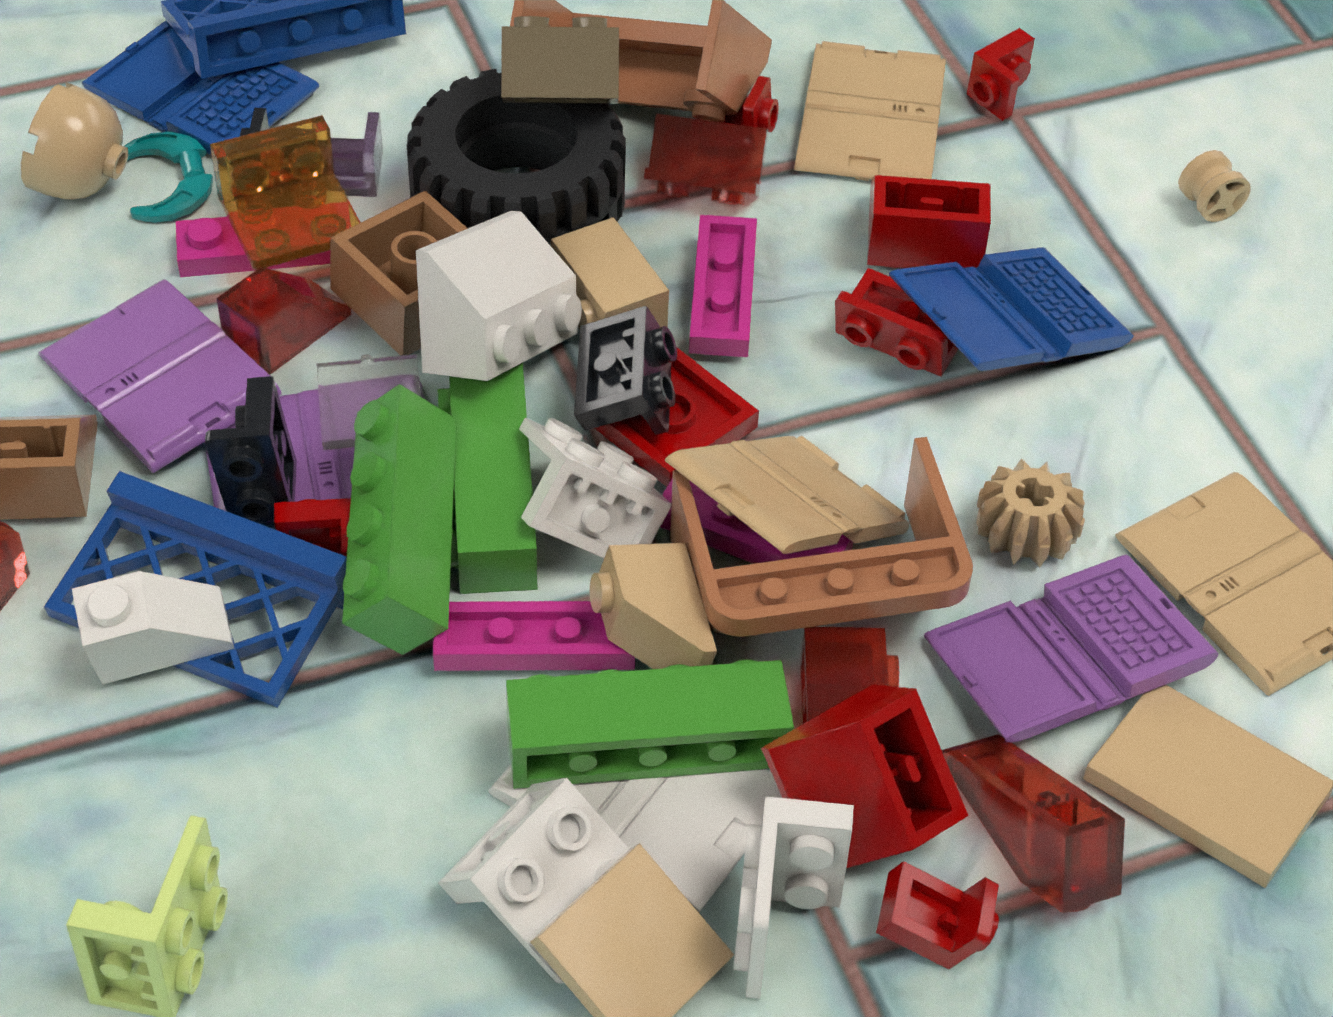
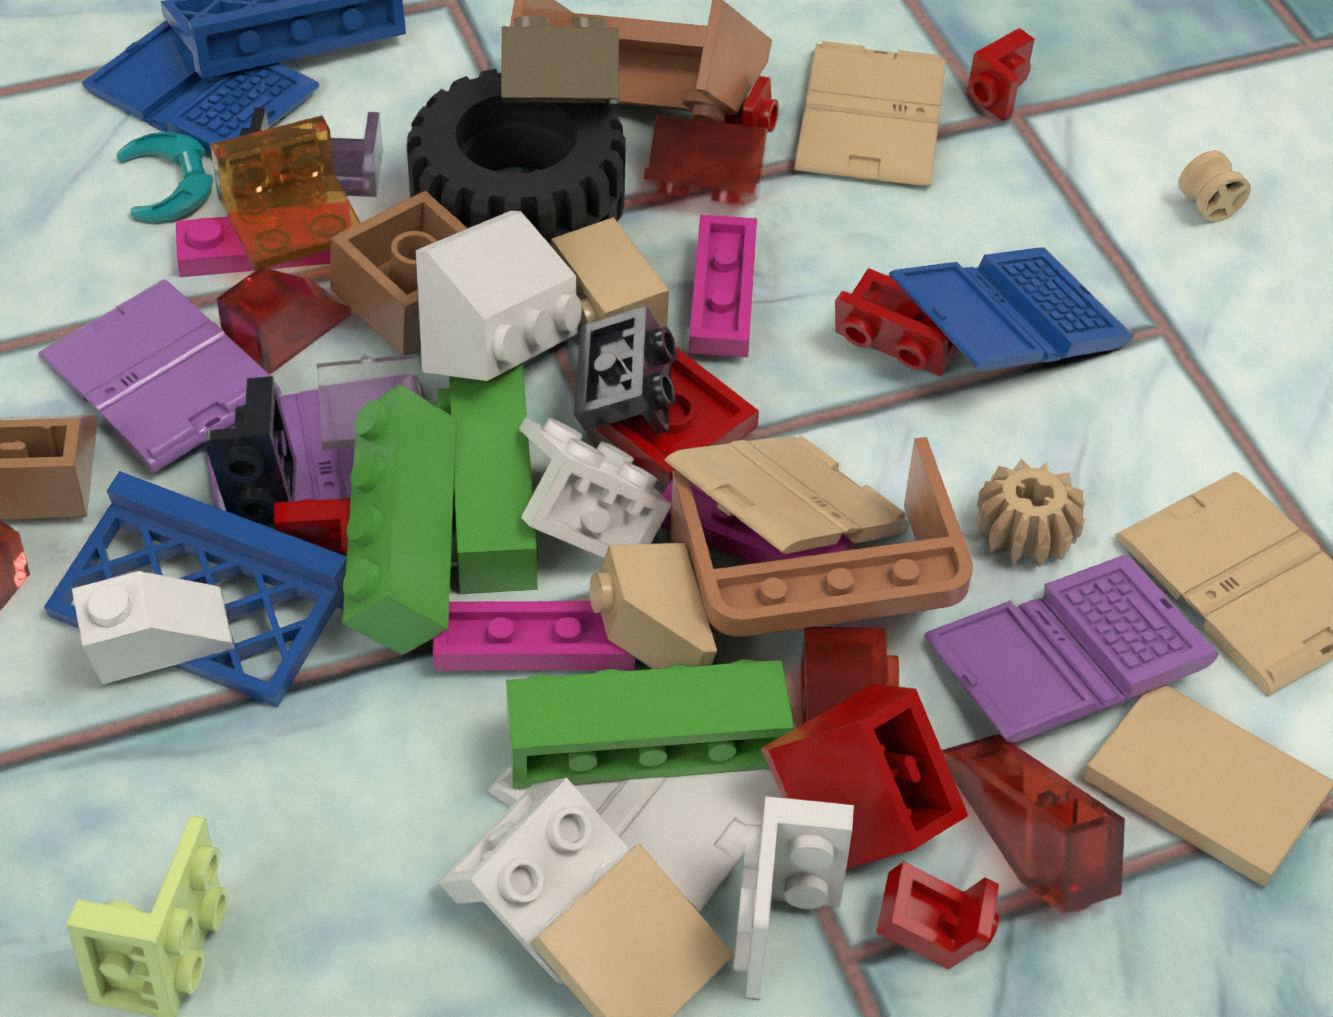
tan cylinder [21,82,128,200] -> none
red slope [867,175,991,268] -> none

